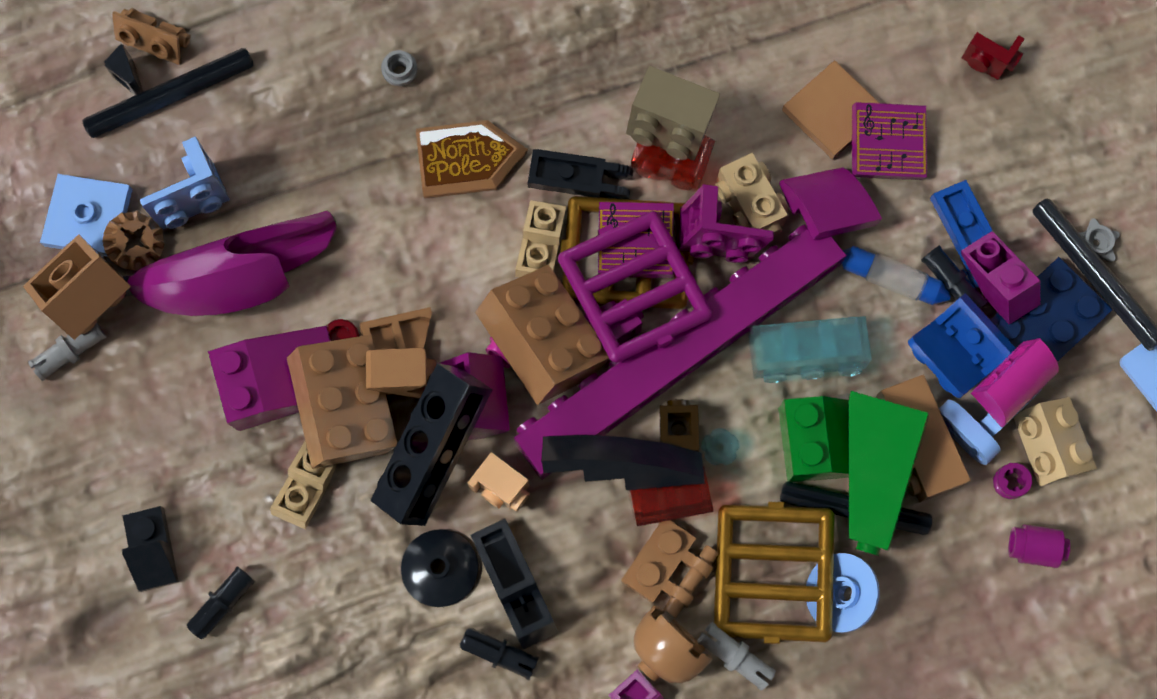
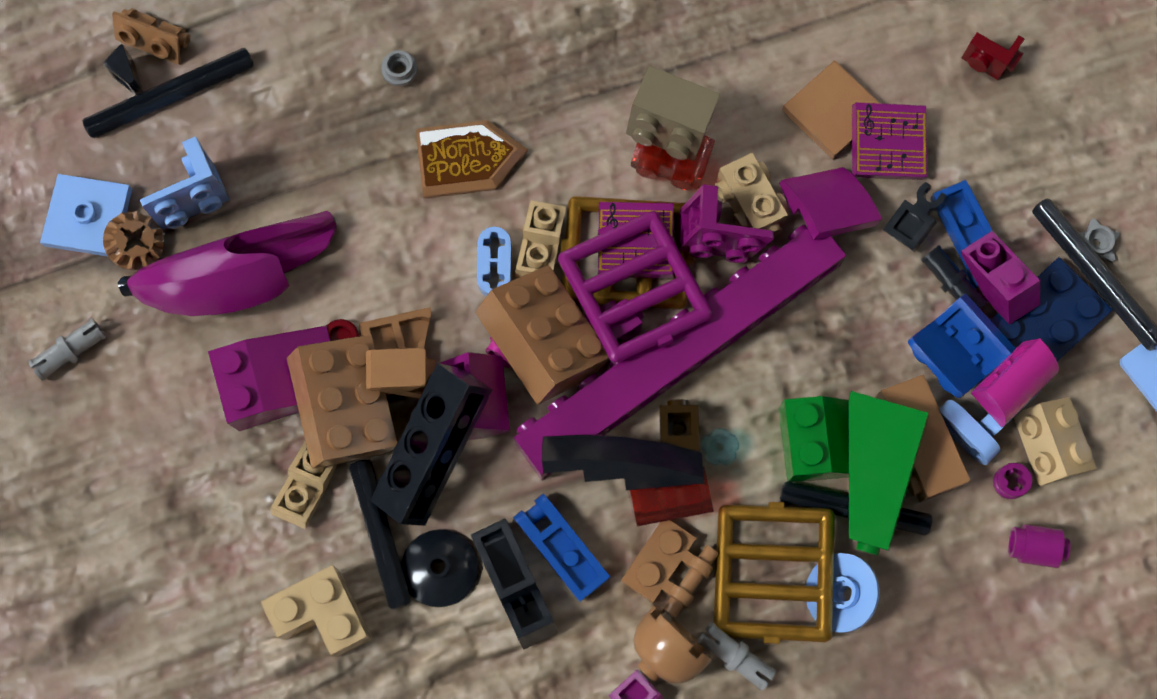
medium nougat brick [23,234,131,340] -> none
black slope [122,506,179,592] -> none
black axle [186,566,256,639] -> none
black axle [460,628,539,680] -> none
light nougat brick [467,452,530,512] -> none
black hinge [527,149,634,199] -> none
clear light blue brick [748,316,872,383] -> none
piece [841,246,951,305] -> none
none -> tan brick [261,565,373,657]
none -> black axle [349,460,411,609]
none -> light blue beam [477,226,512,296]
none -> blue plate [513,494,610,602]
none -> black plate [883,182,947,252]

